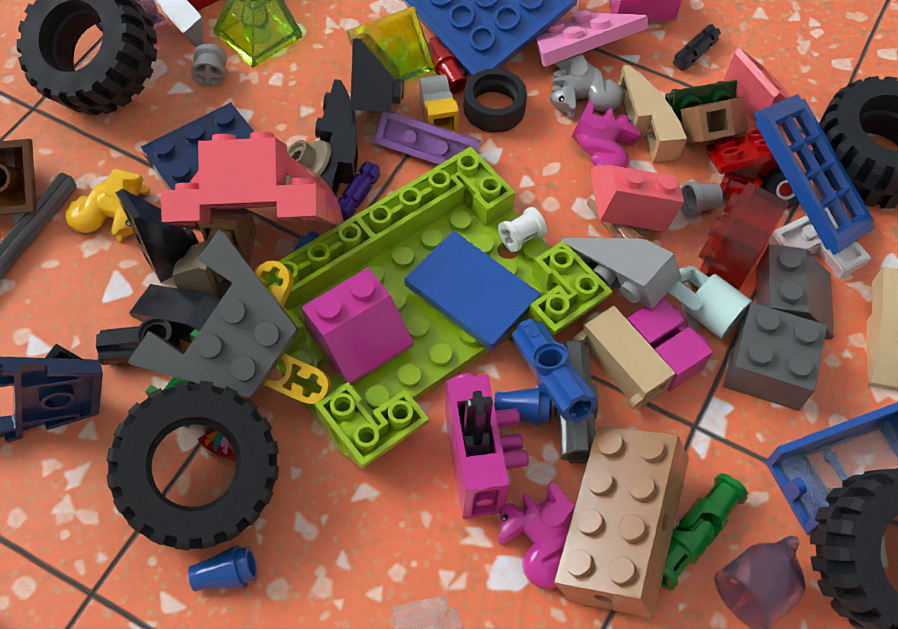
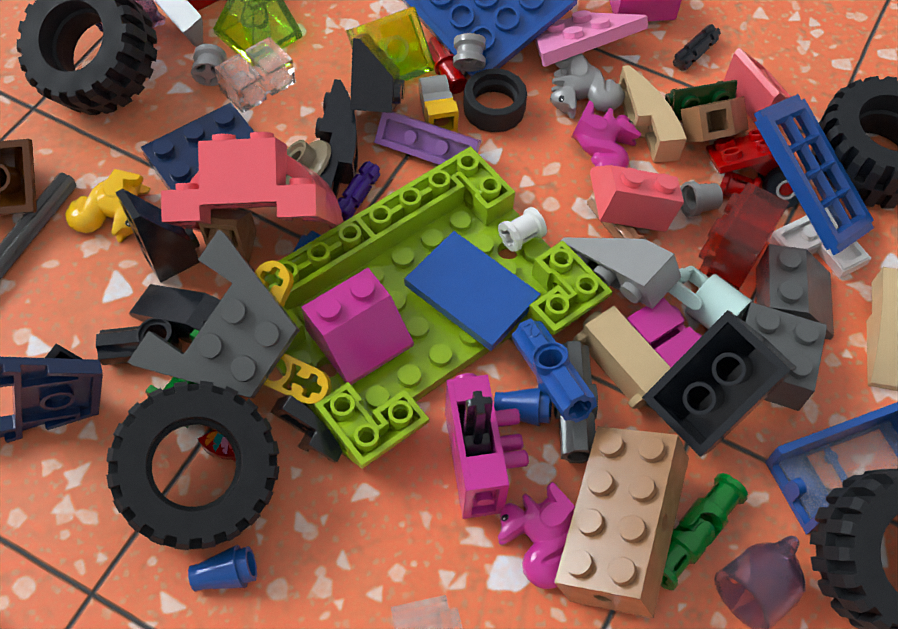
dark tan slope [172,239,232,300] -> none
none -> clear piece [214,37,296,114]
none -> black slope [270,395,343,462]
none -> light grey wheel [453,33,486,72]
none -> black slope [642,310,797,457]

